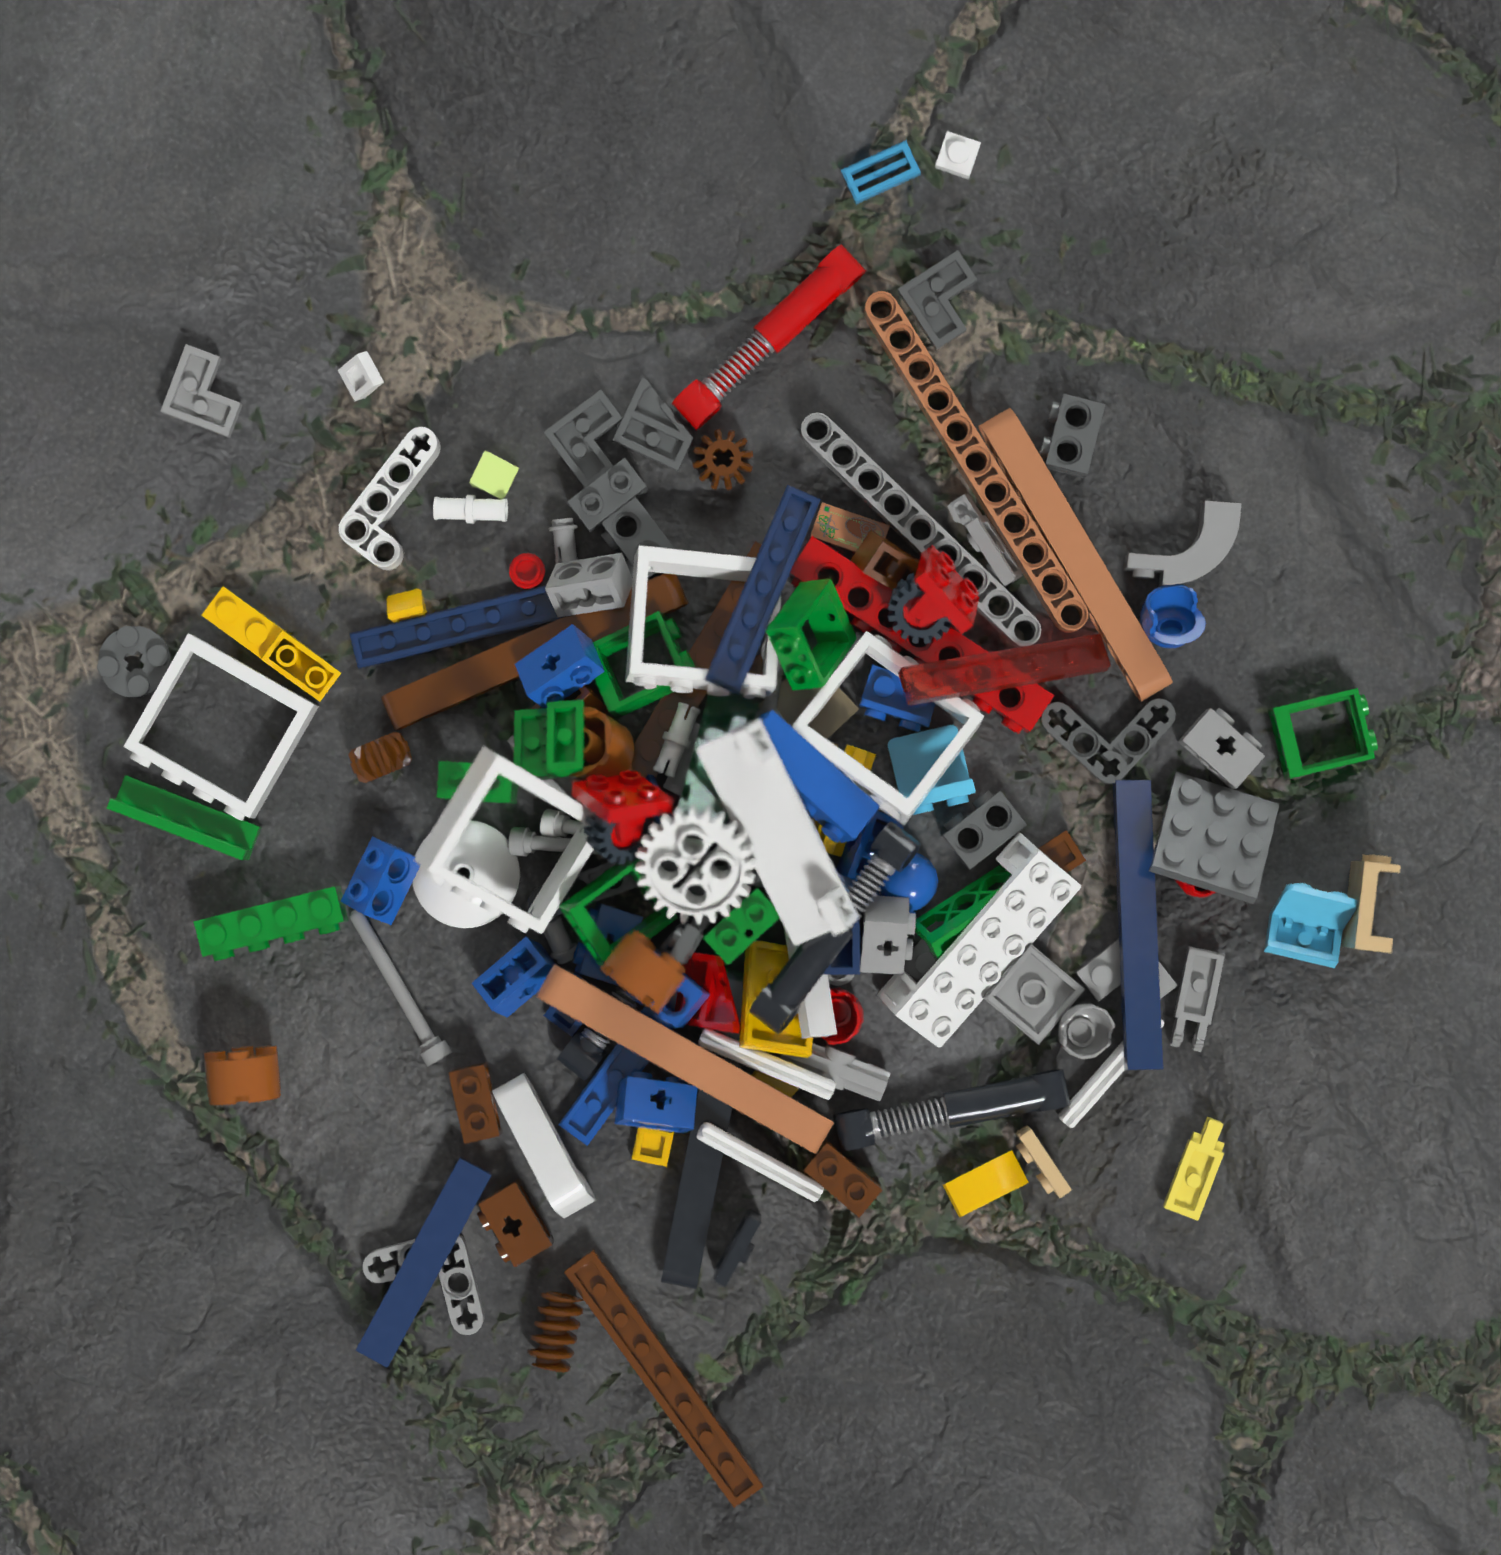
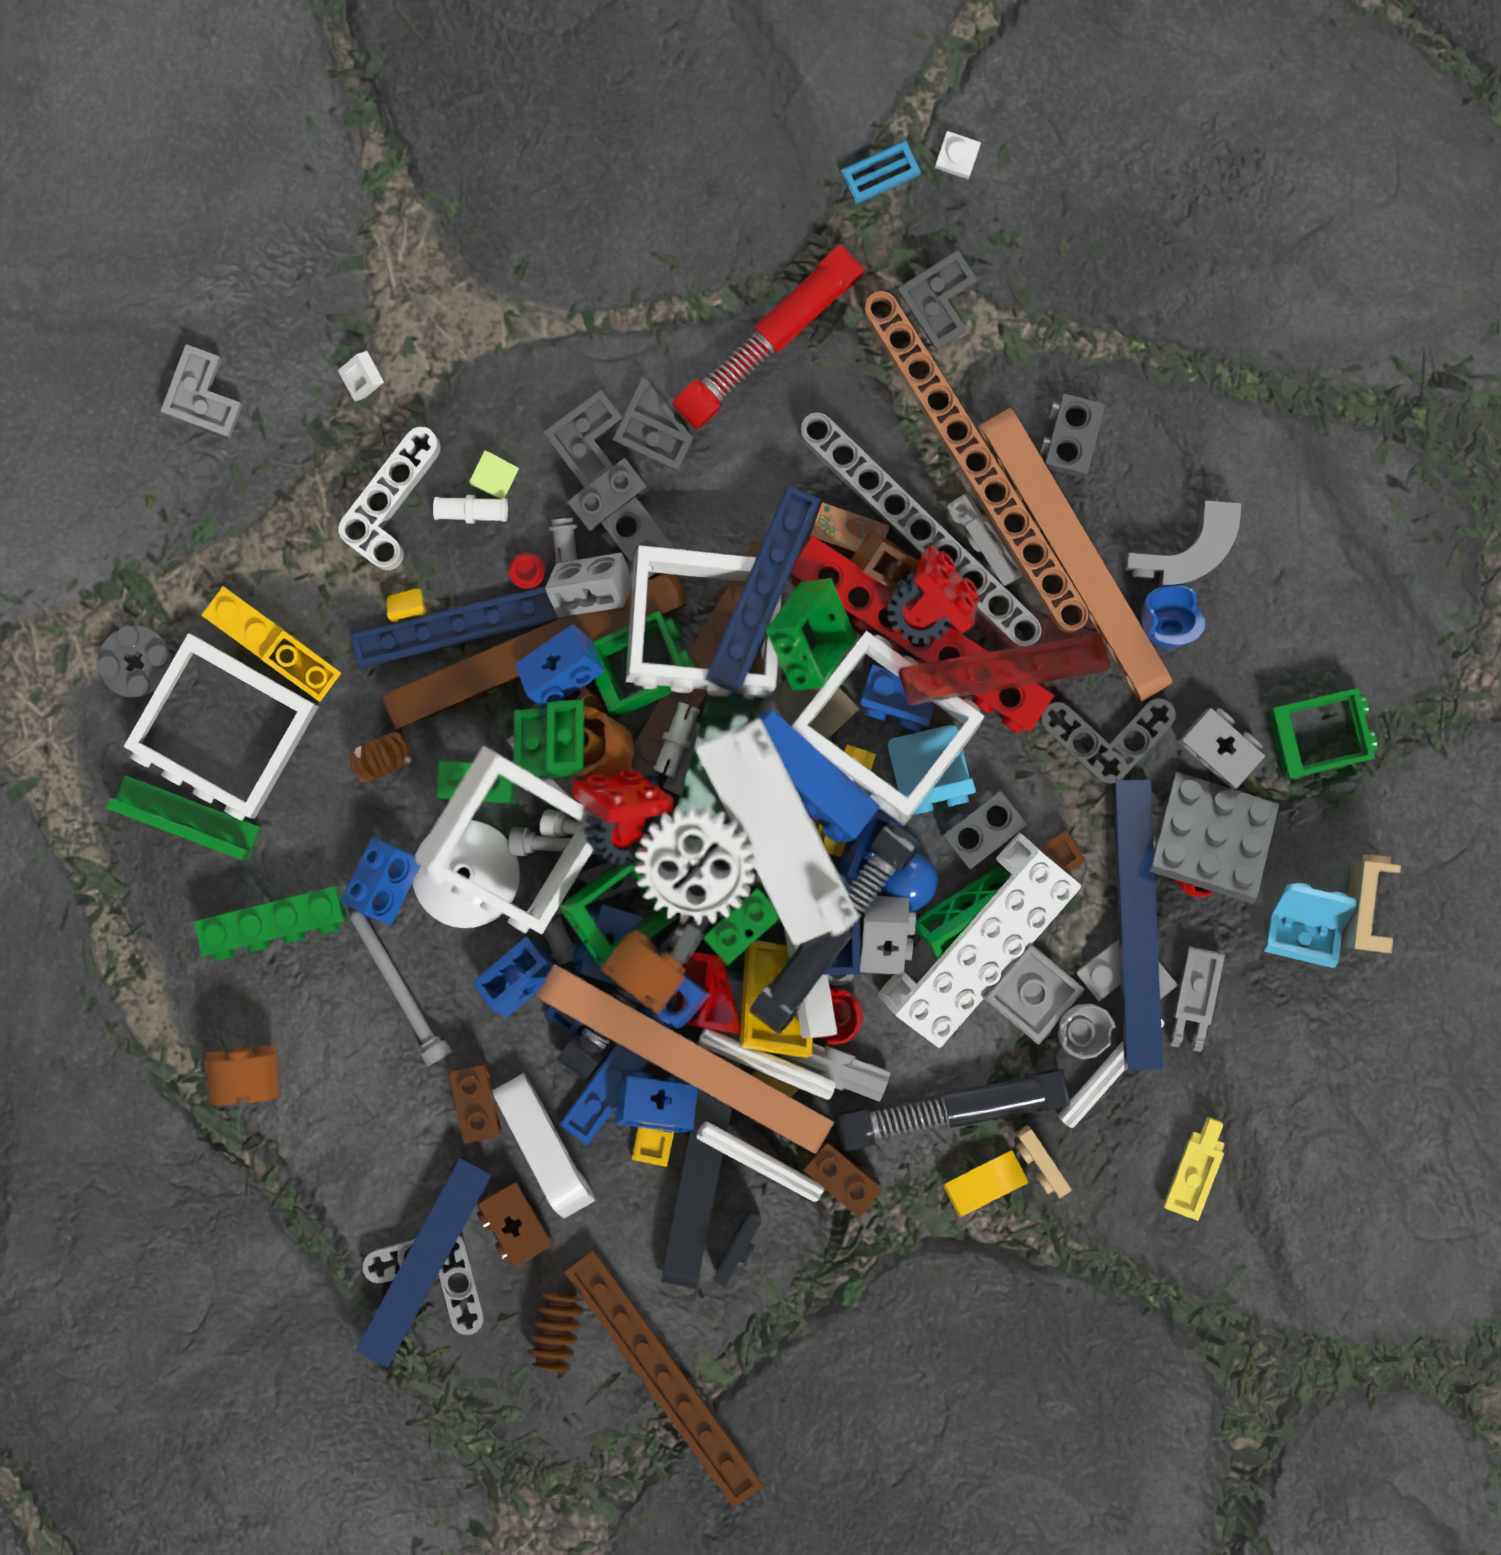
reddish brown gear [693,429,753,491] -> none

